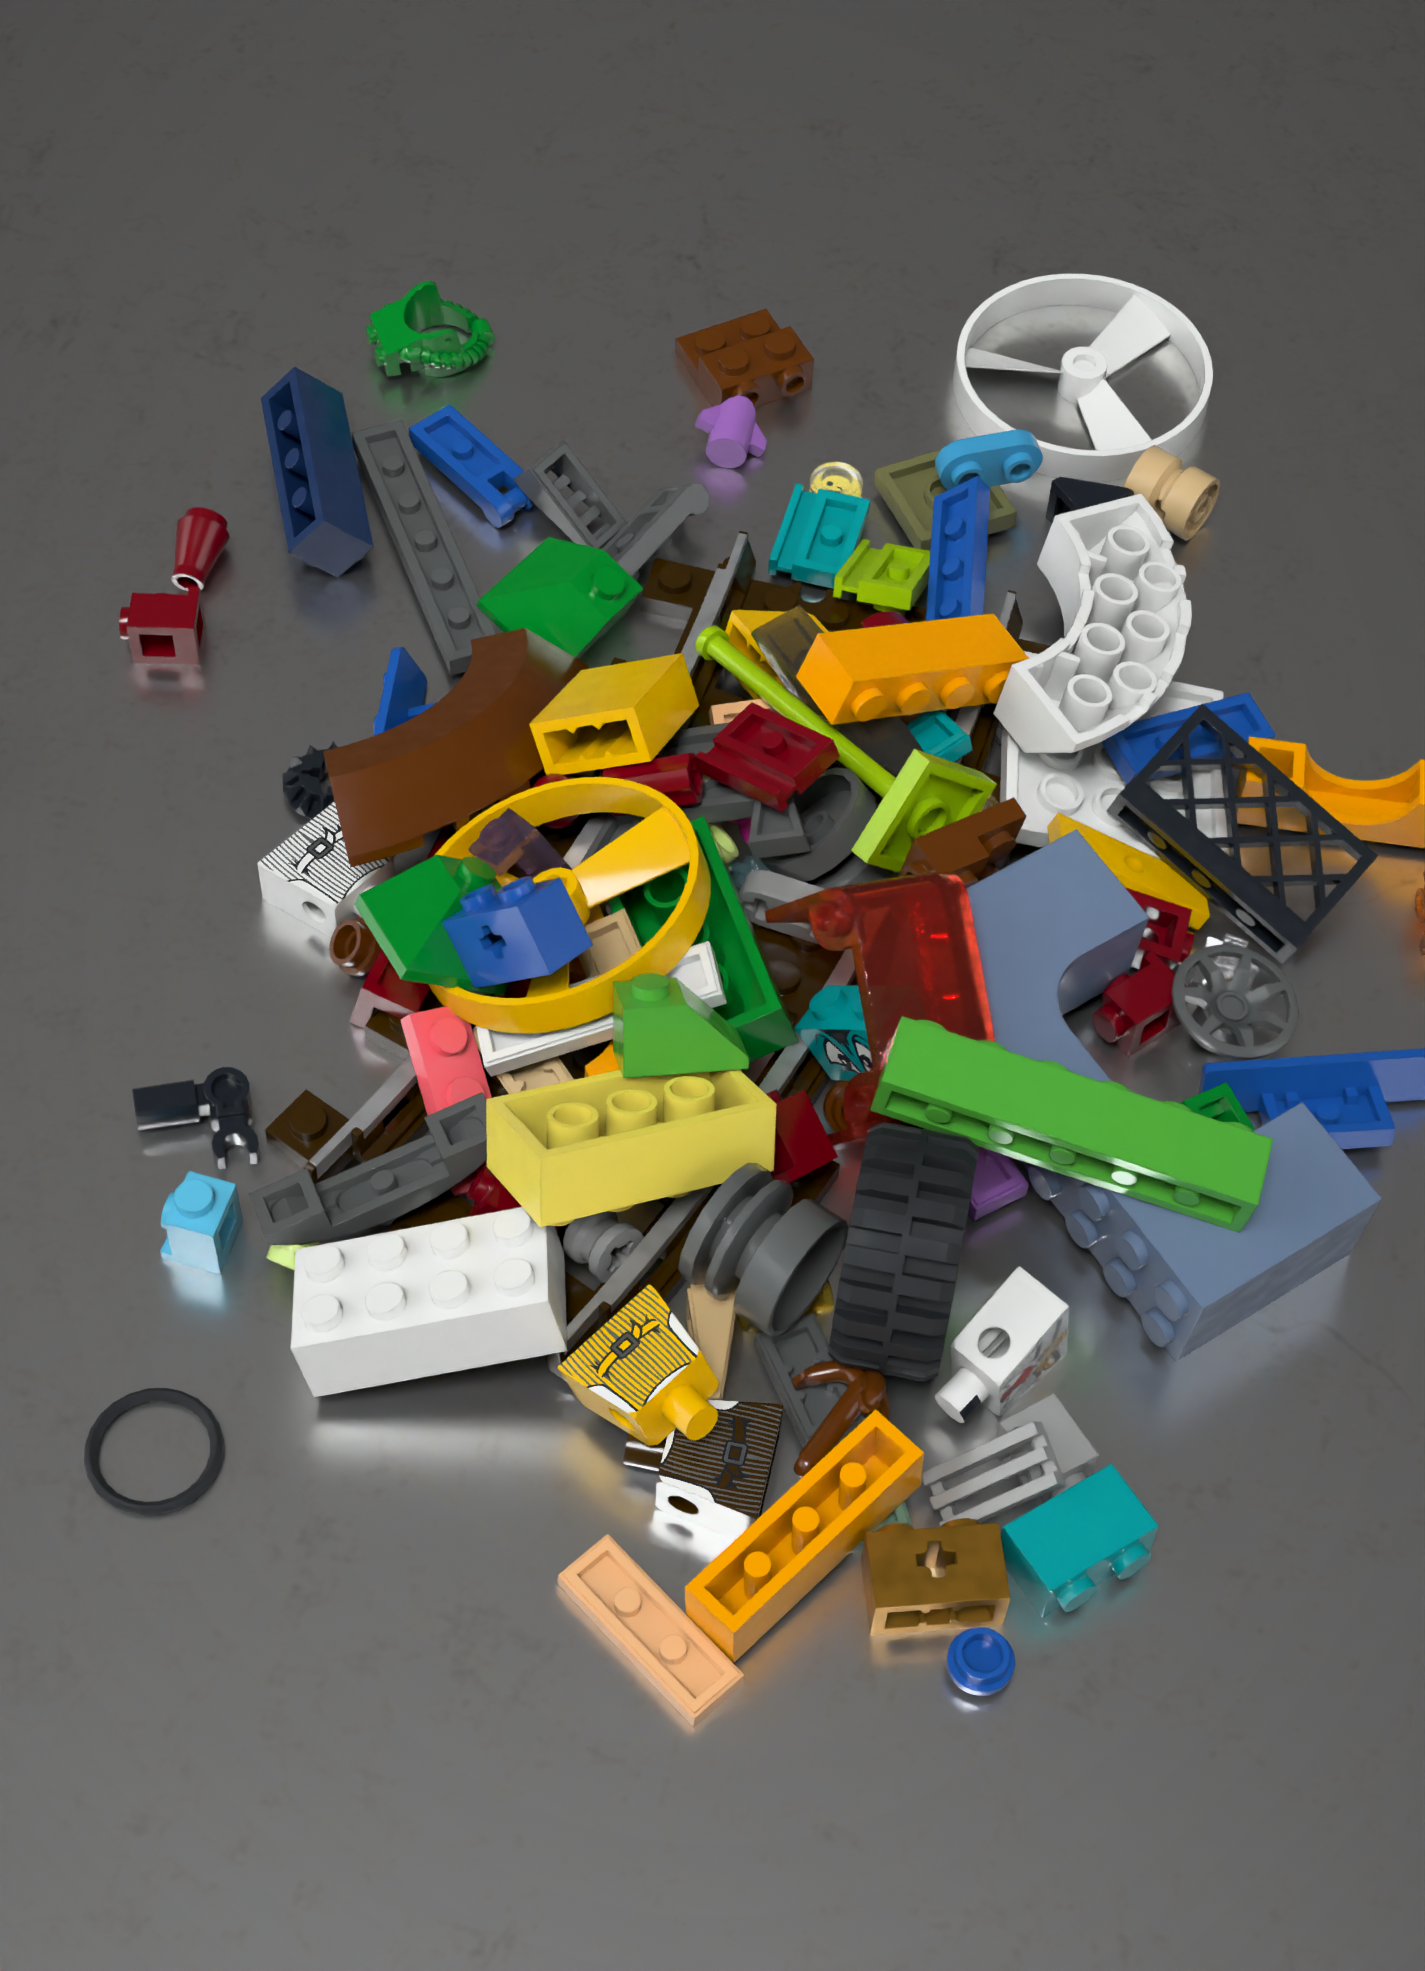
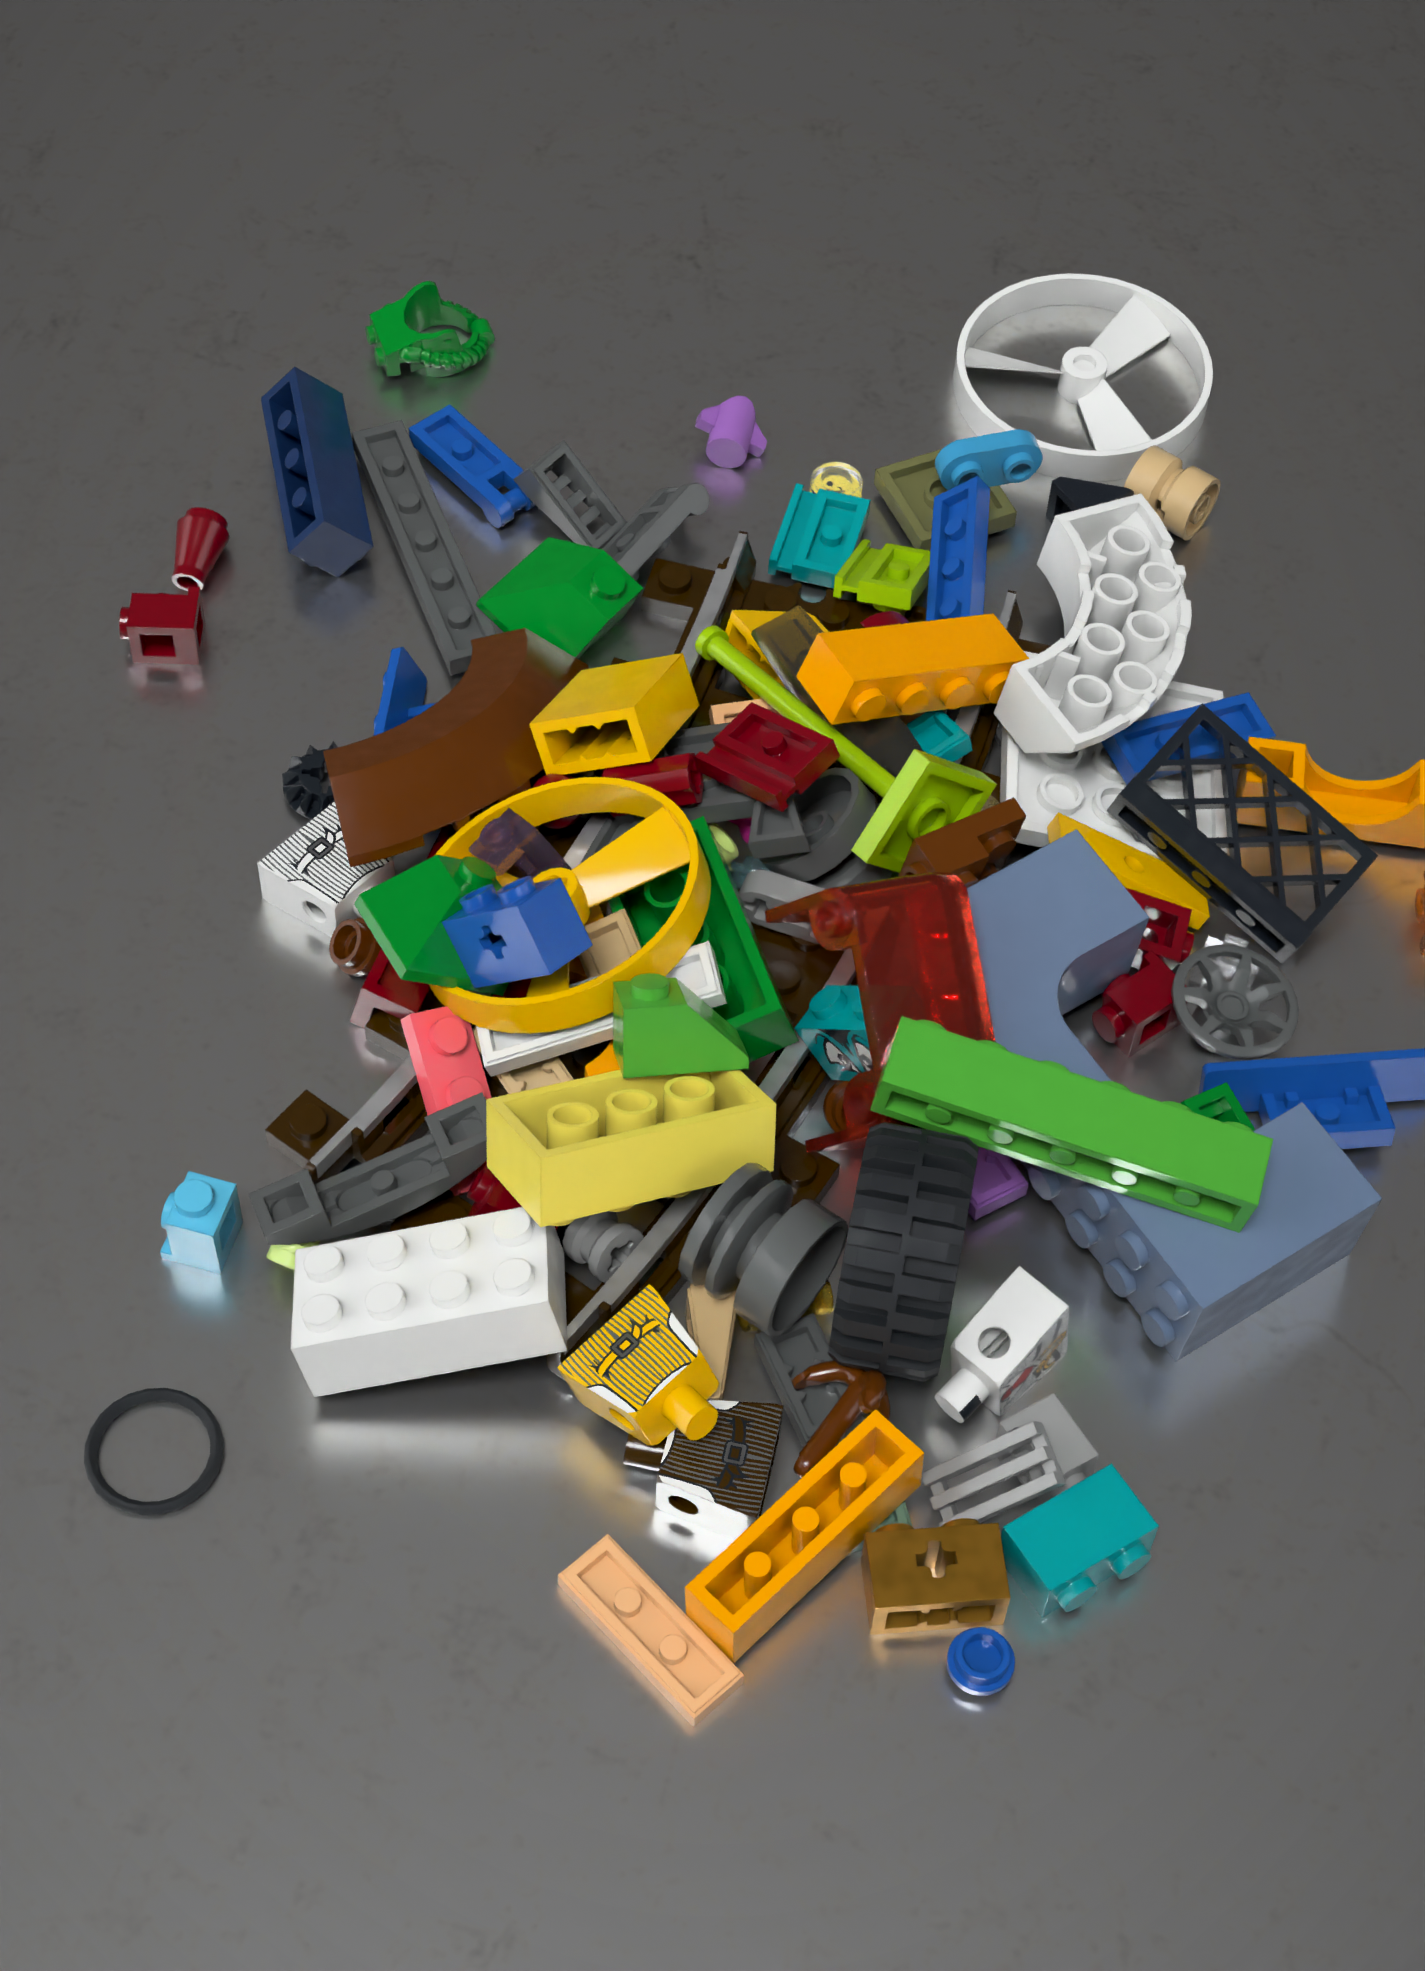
black bar [132,1067,260,1169] -> none
reddish brown plate [675,309,814,408] -> none
dark red brick [766,1089,838,1183] -> none

